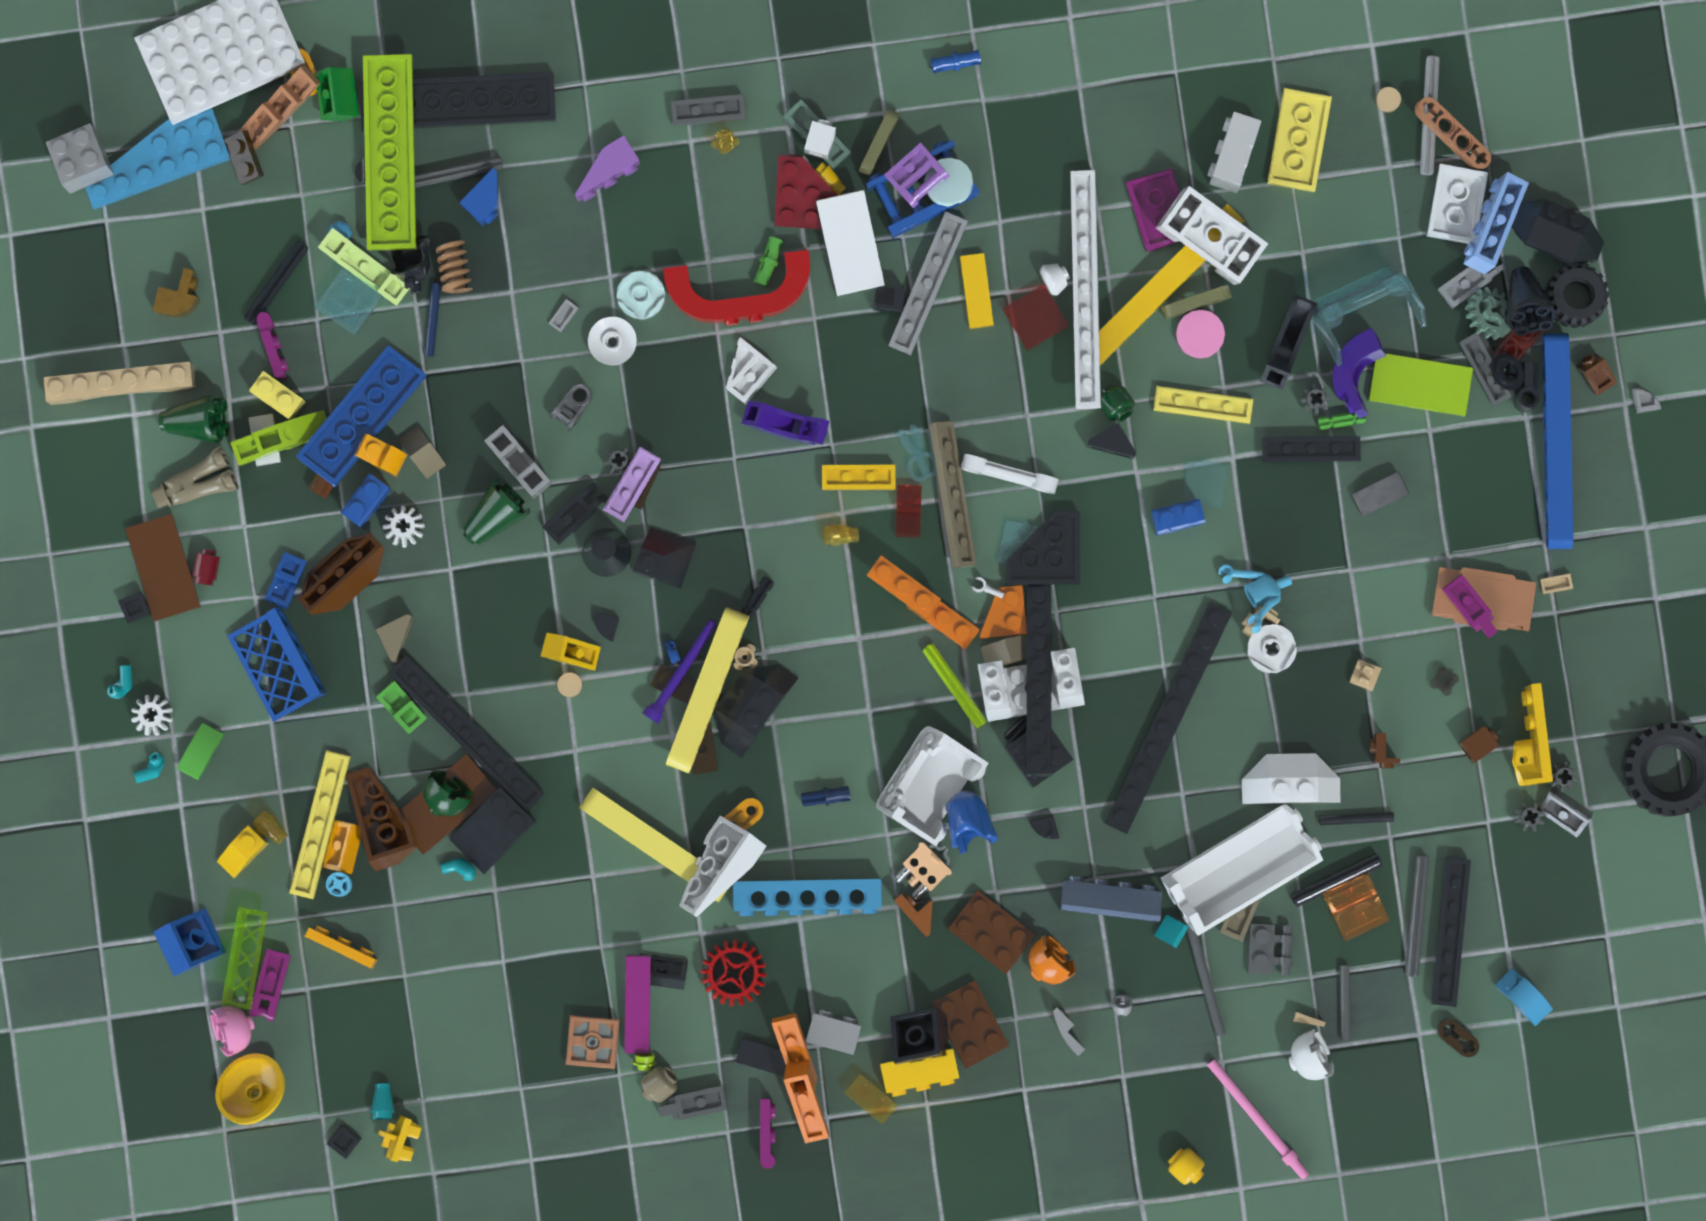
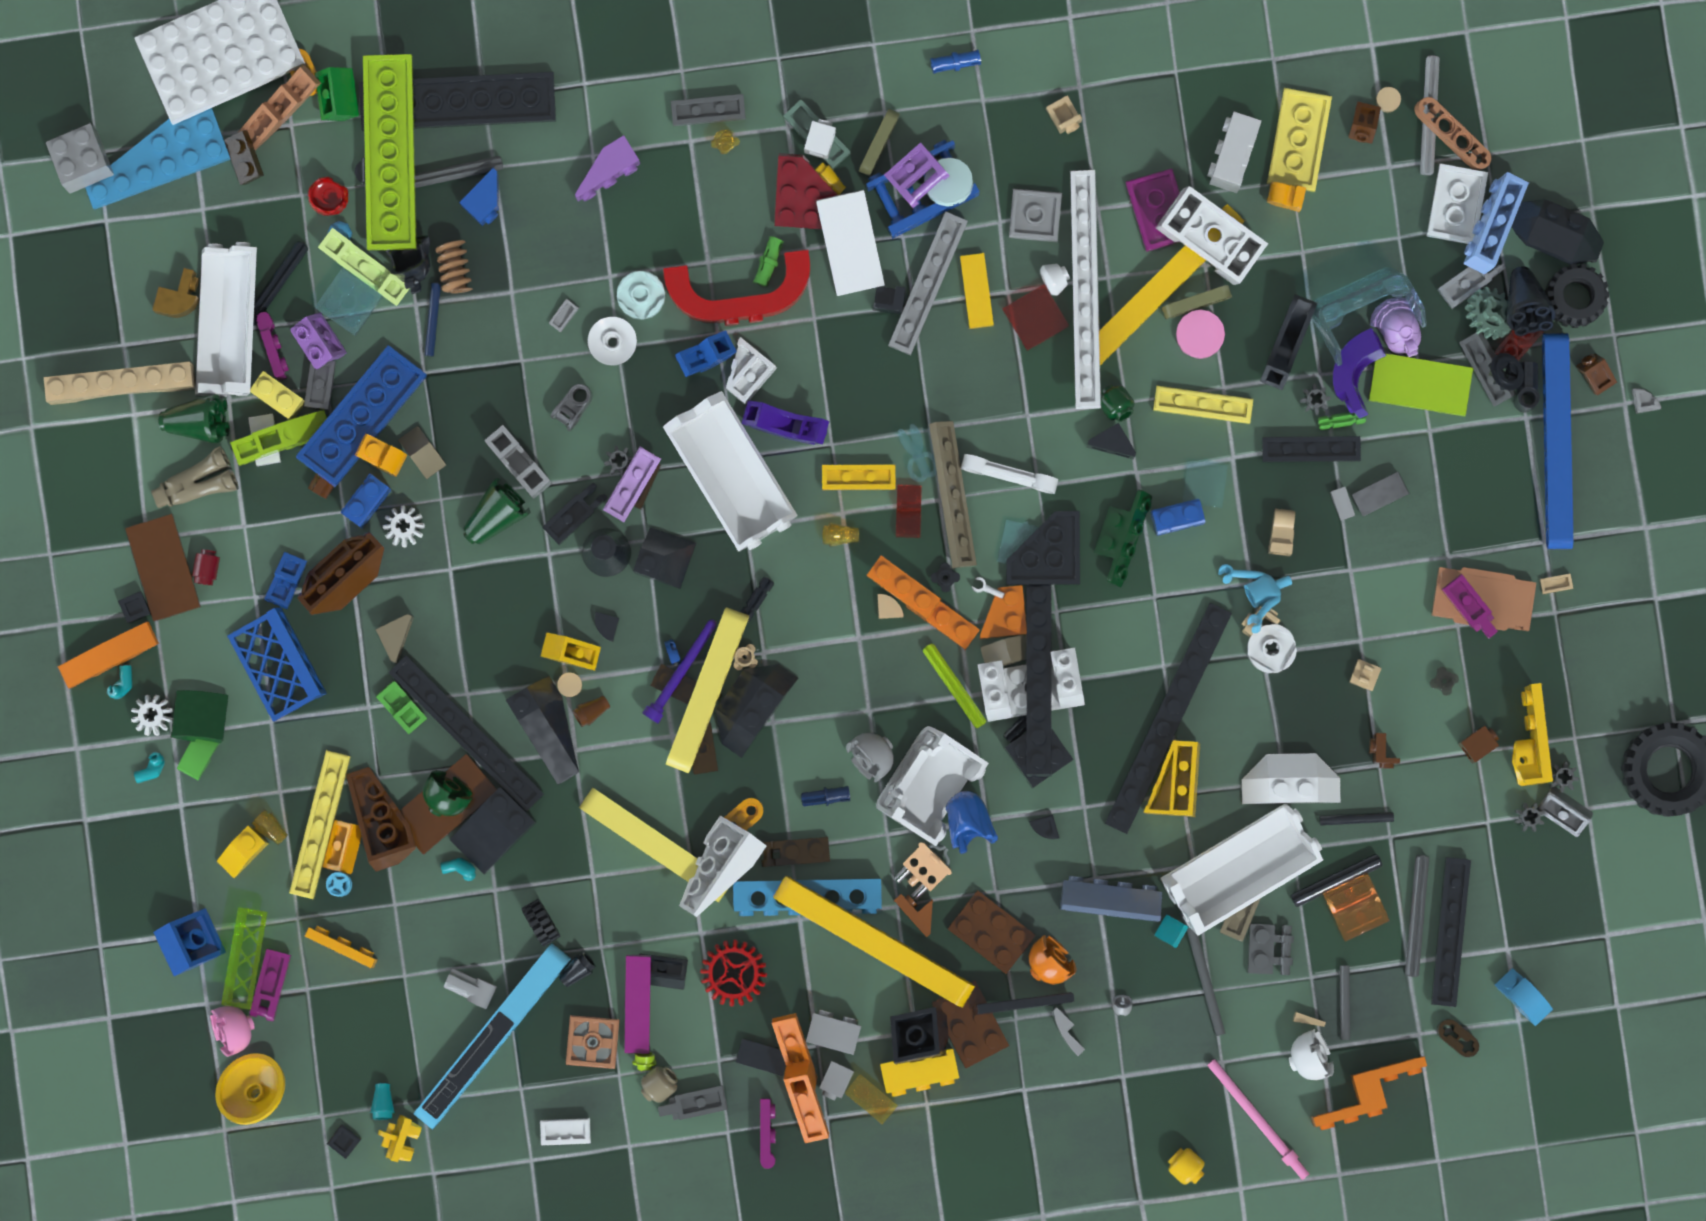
none -> orange slope [58,622,159,689]
none -> dark green slope [170,690,228,744]
none -> white panel [195,242,257,397]
none -> medium lavender bracket [290,313,347,369]
none -> flat silver plate [304,361,336,410]
none -> red hair [308,177,349,216]
none -> beam [414,943,571,1130]
none -> light grey piece [444,968,497,1009]
none -> black wedge [506,676,579,785]
none -> black tyre [521,899,561,947]
none -> white plate [540,1118,591,1145]
none -> black cone [559,952,596,987]
none -> reddish brown cone [572,695,611,727]
none -> white panel [663,391,798,551]
none -> blue brick [675,330,737,377]
none -> dark brown plate [761,837,830,867]
none -> yellow beam [773,876,975,1008]
none -> light grey brick [819,1061,854,1101]
none -> light grey cylinder [846,732,893,782]
none -> tan tile [878,594,903,619]
none -> black plate [931,563,960,592]
none -> black tile [973,992,1075,1016]
none -> light grey tile [1009,189,1062,242]
none -> tan bracket [1046,95,1082,134]
none -> dark green bracket [1094,489,1152,588]
none -> yellow wedge [1144,740,1200,817]
none -> light orange leg [1267,182,1306,212]
none -> tan leg [1268,508,1295,556]
none -> orange bracket [1311,1056,1427,1130]
none -> light grey piece [1330,487,1355,521]
none -> reddish brown bracket [1349,101,1381,144]
none -> lavender helmet [1370,297,1421,357]

